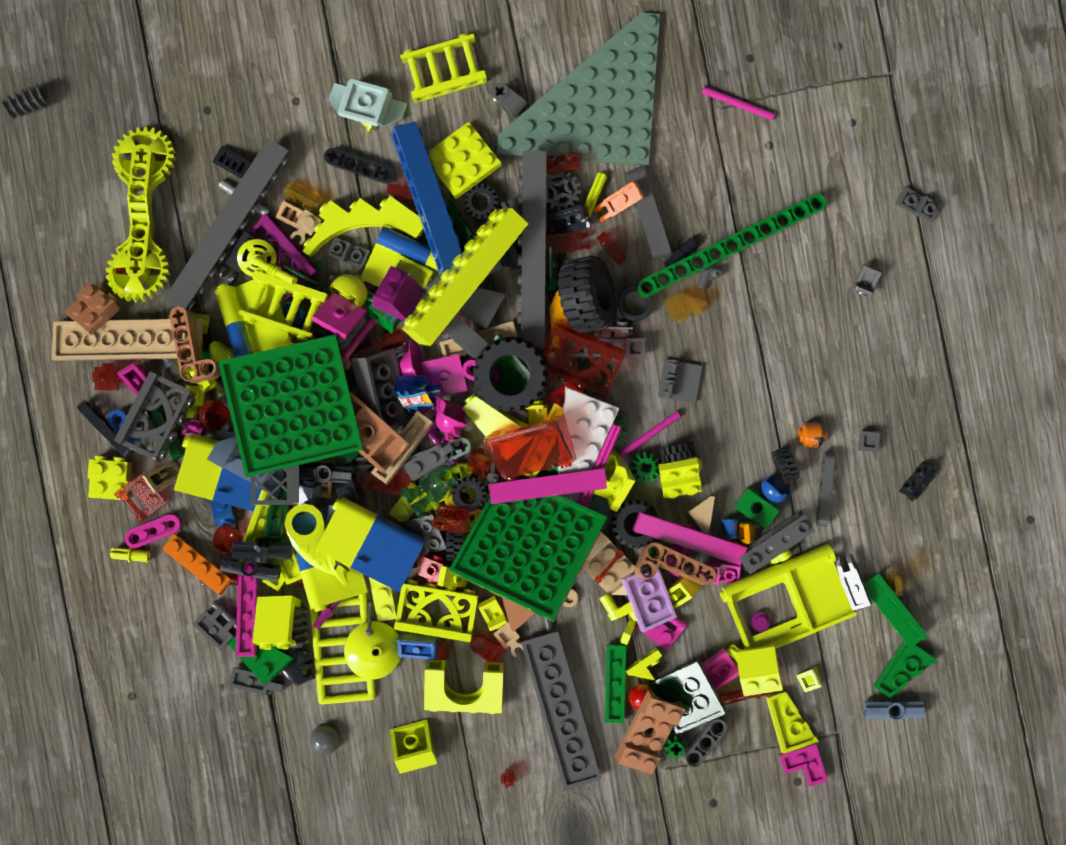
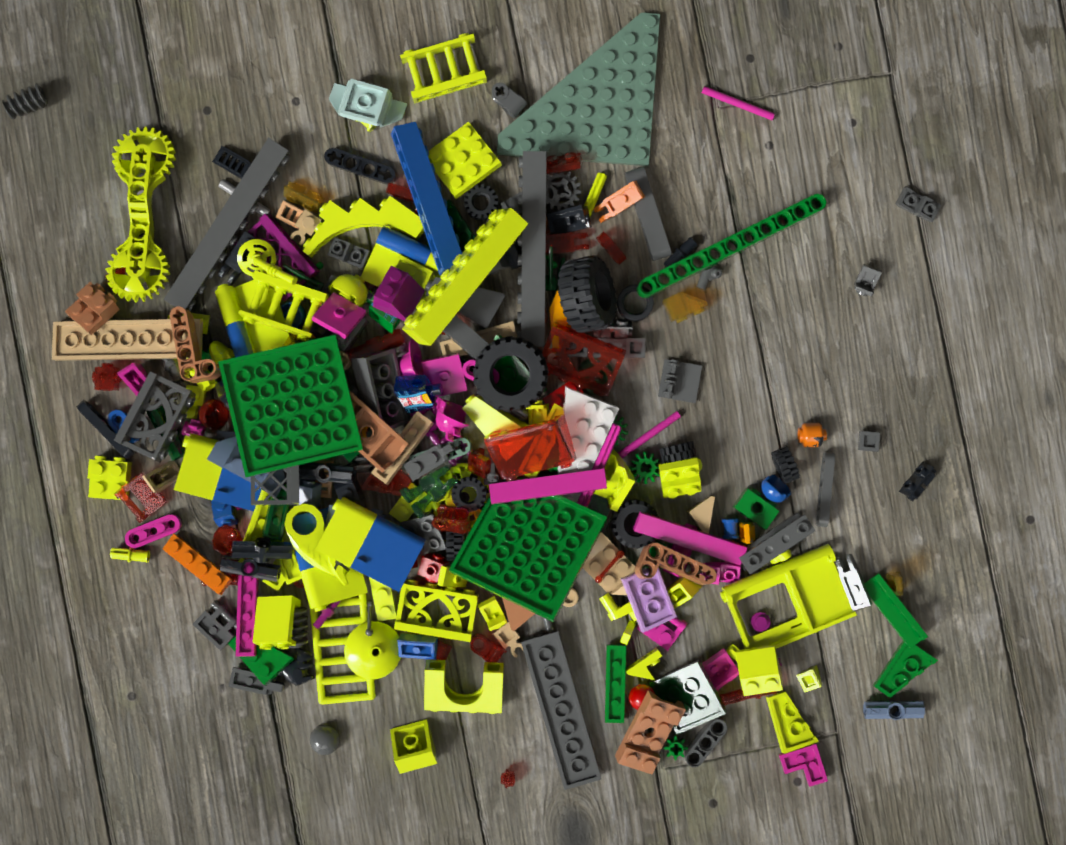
dark pink bar [341,318,377,366] -> none

